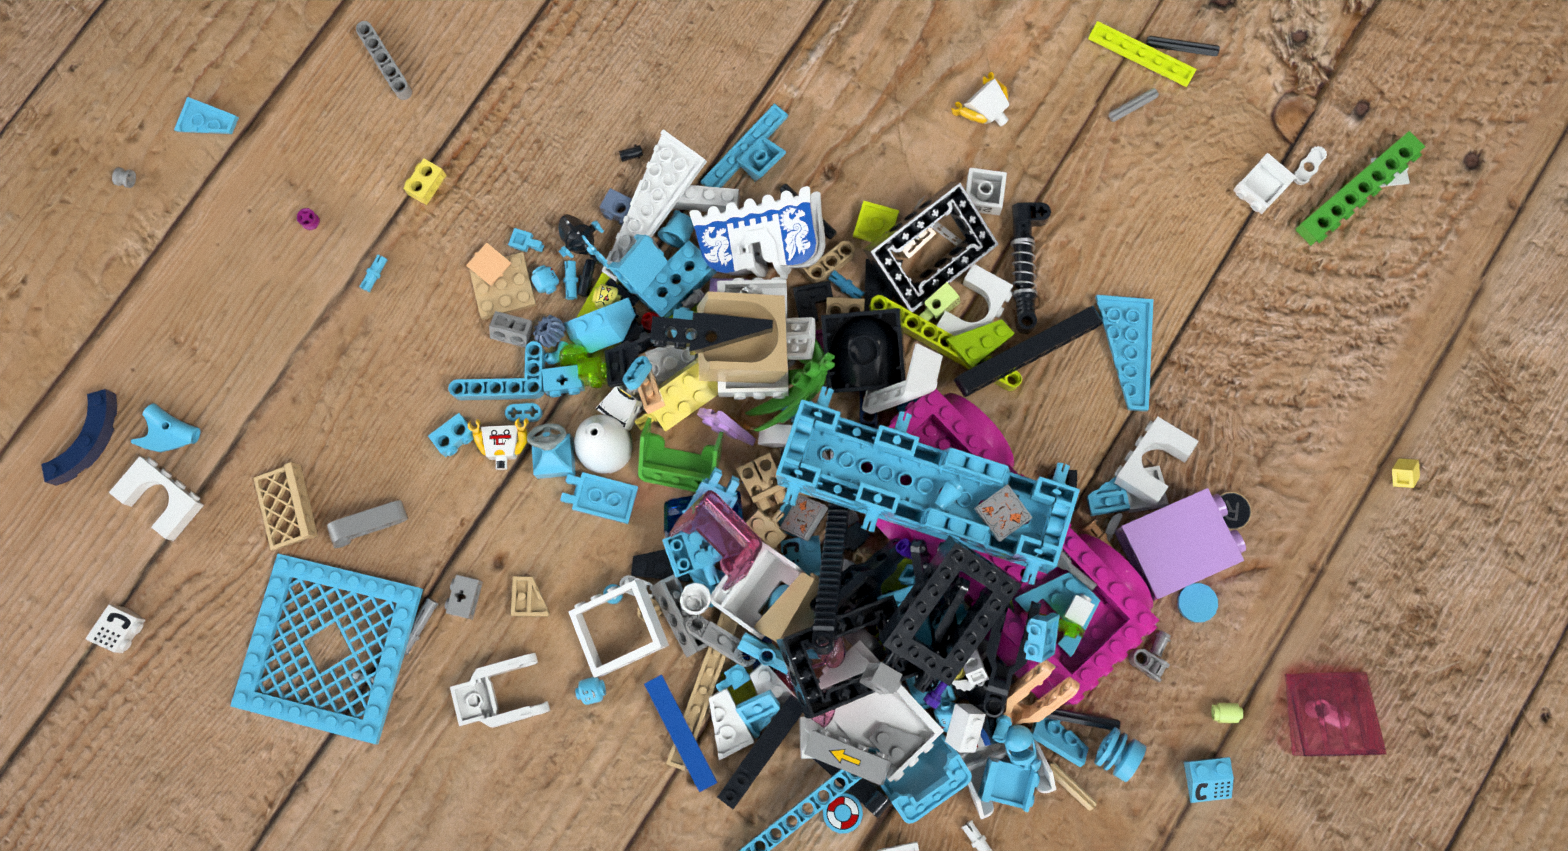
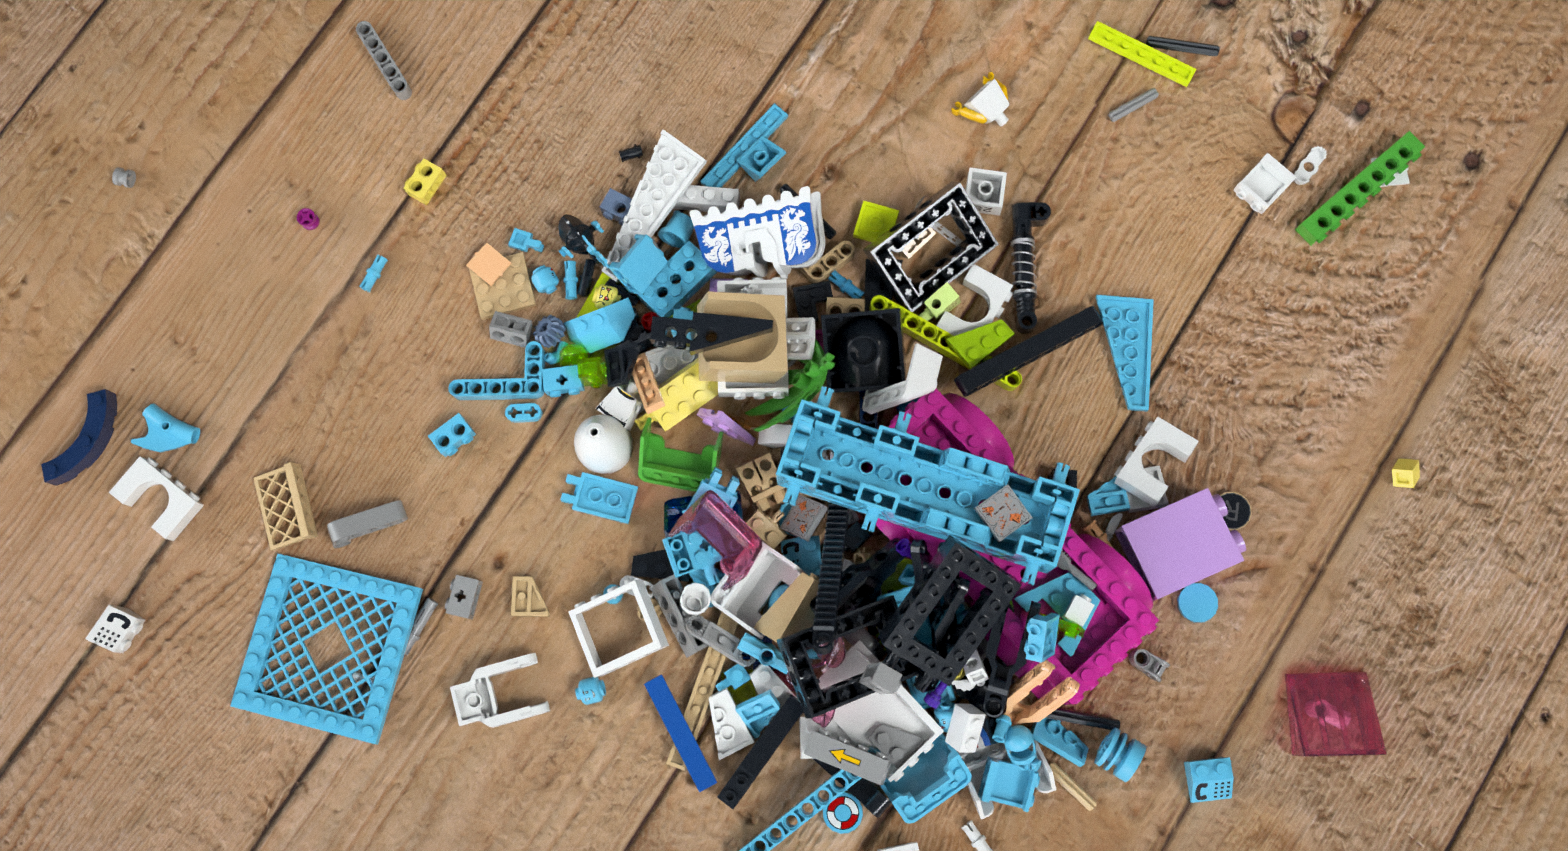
medium azure wing [174,97,239,134] -> none
torso [468,417,529,470] -> none
medium azure piece [527,423,576,479] -> none
medium azure beam [623,356,652,390] -> none
light grey pin [681,288,705,309] -> none
medium azure cone [934,479,964,511] -> none
light grey pin [1149,630,1171,657] -> none
yellowish green brick [1211,702,1243,723] -> none

